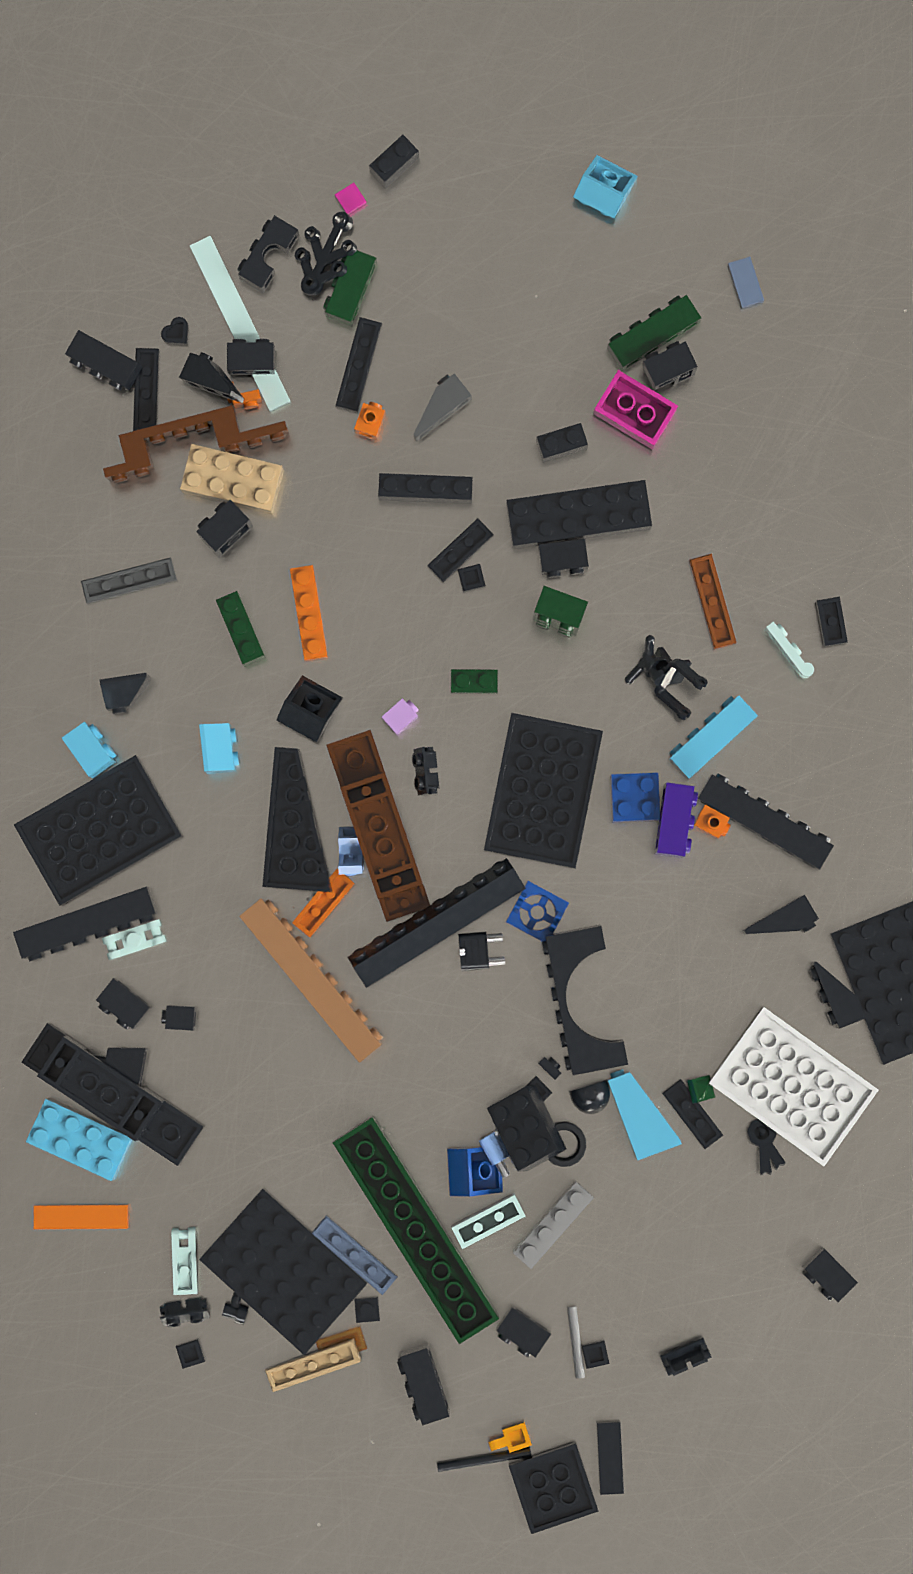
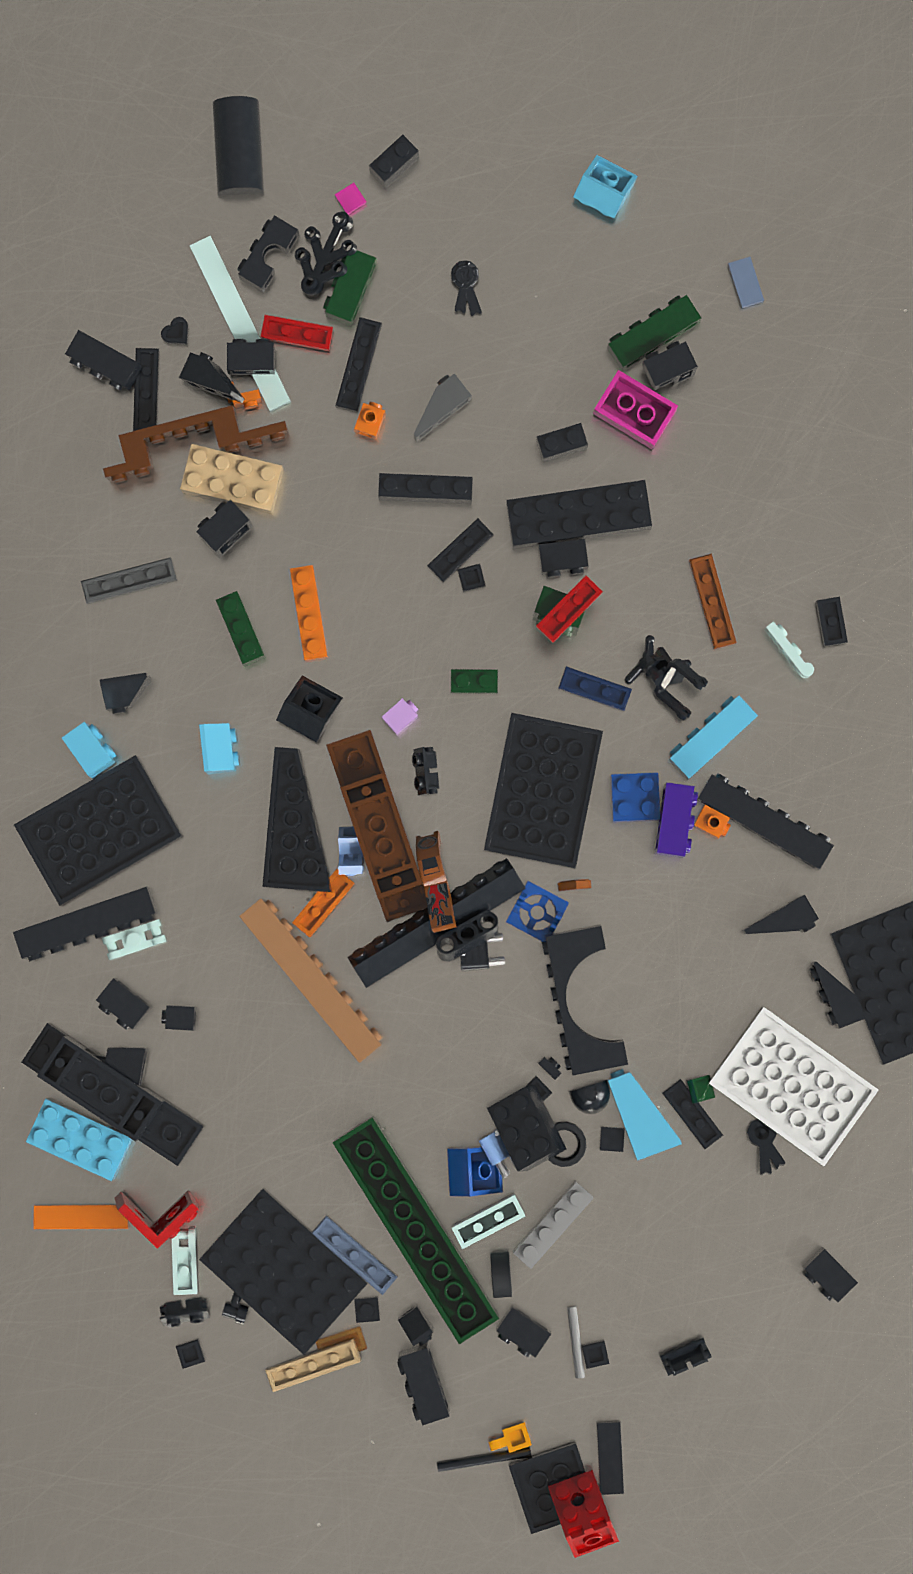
none -> red bracket [114,1191,199,1249]
none -> black brick [213,96,264,196]
none -> red plate [260,315,333,351]
none -> black slope [398,1304,434,1346]
none -> piece [416,831,456,933]
none -> black beam [436,911,498,962]
none -> black piece [451,260,482,316]
none -> black tyre [490,1252,512,1298]
none -> red plate [536,576,603,643]
none -> red bracket [548,1470,619,1558]
none -> dark blue tile [558,666,632,711]
none -> dark orange tile [558,879,591,891]
none -> black tile [599,1127,625,1152]

